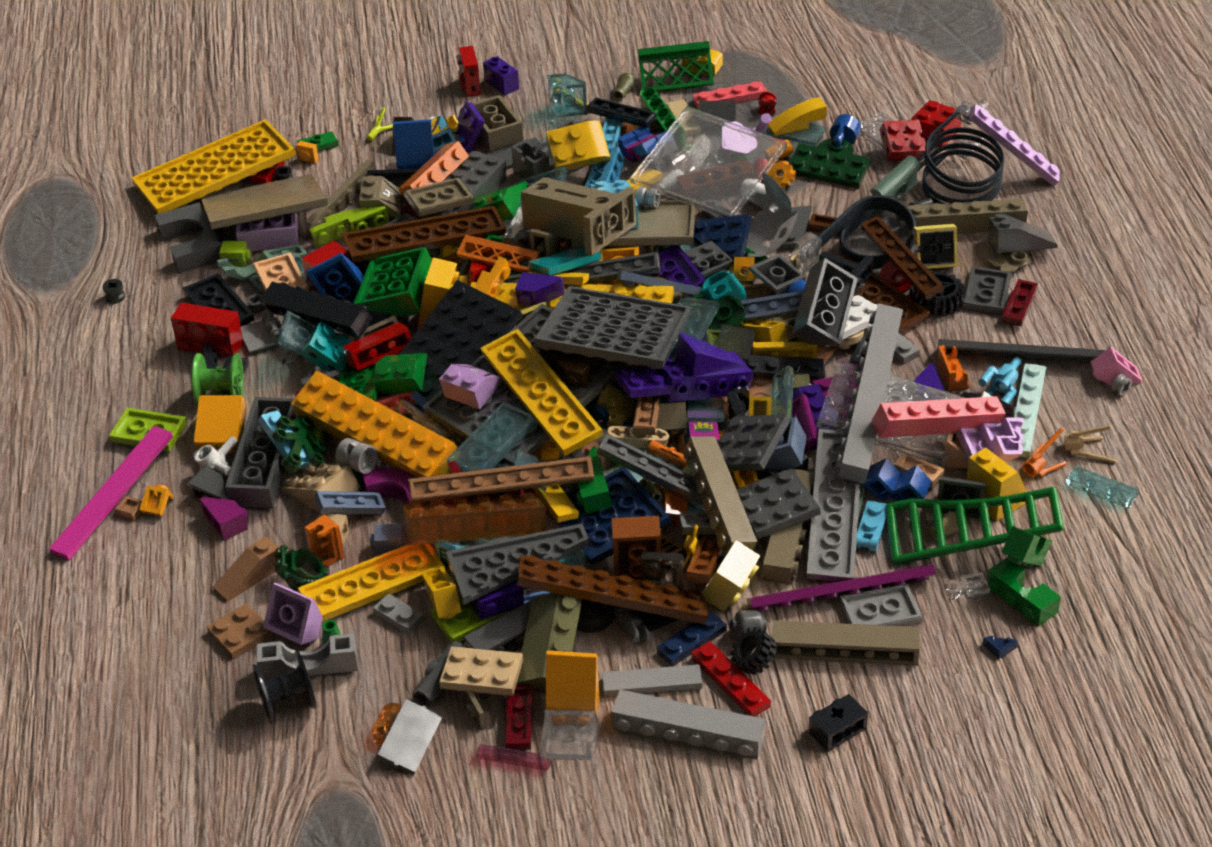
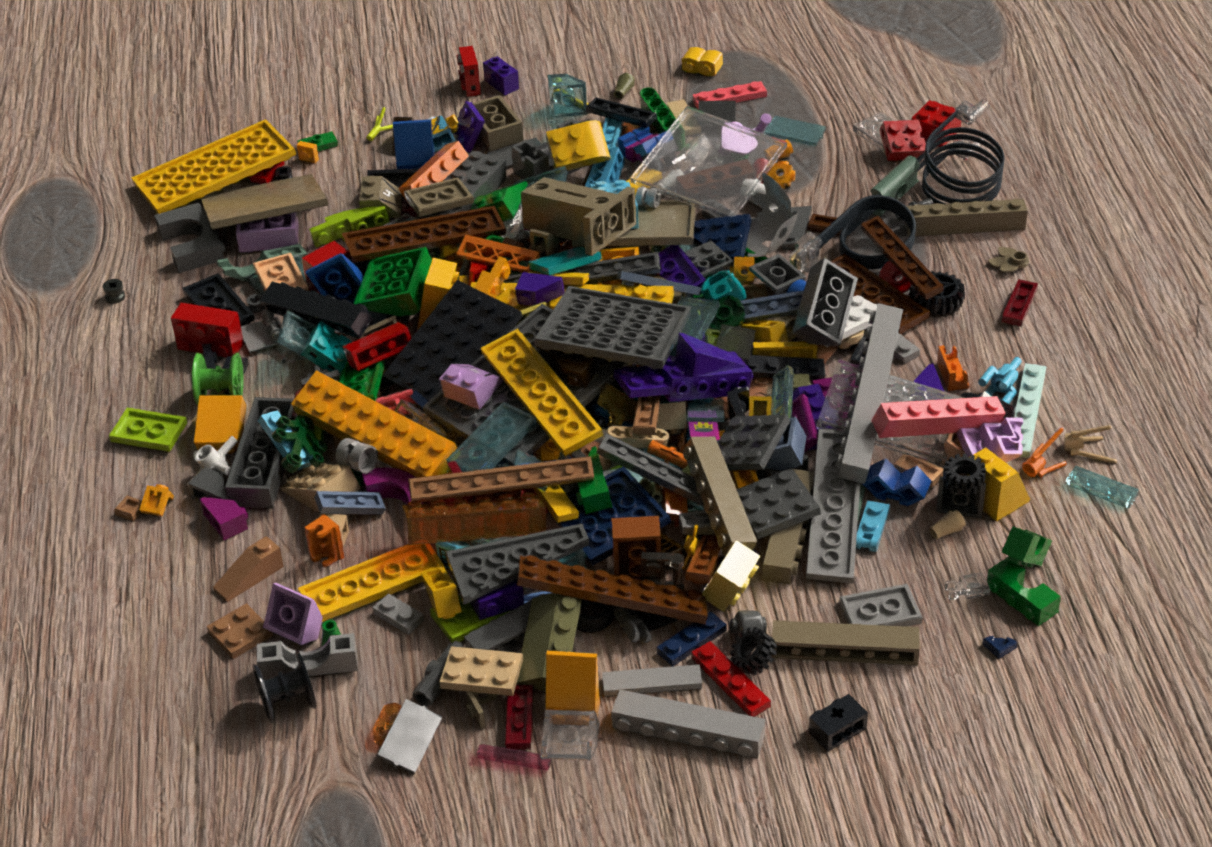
dark pink tile [49,426,173,560] -> none
lime brick [219,241,251,267] -> none
dark green piece [274,545,328,591] -> none
dark tan plate [305,160,374,239] -> none
sand blue brick [370,523,405,557] -> none
green slope [373,353,427,394] -> none
green fence [638,41,714,92] -> none
magenta plate [746,565,936,611] -> none
red brick [758,92,777,115] -> none
yellow slope [768,97,827,136] -> none
dark green plate [789,114,871,188] -> none
black bracket [819,251,874,296] -> none
green bar [885,487,1064,565] -> none
piece [914,224,958,269] -> none
dark grey tile [937,339,1106,364] -> none
dark grey tile [962,267,1012,315] -> none
lavender plate [969,104,1059,186] -> none
dark grey slope [989,214,1058,253] -> none
bright pink slope [1091,347,1142,386] -> none
light grey bush [1111,374,1132,396] -> none
none -> black tyre [943,454,986,496]

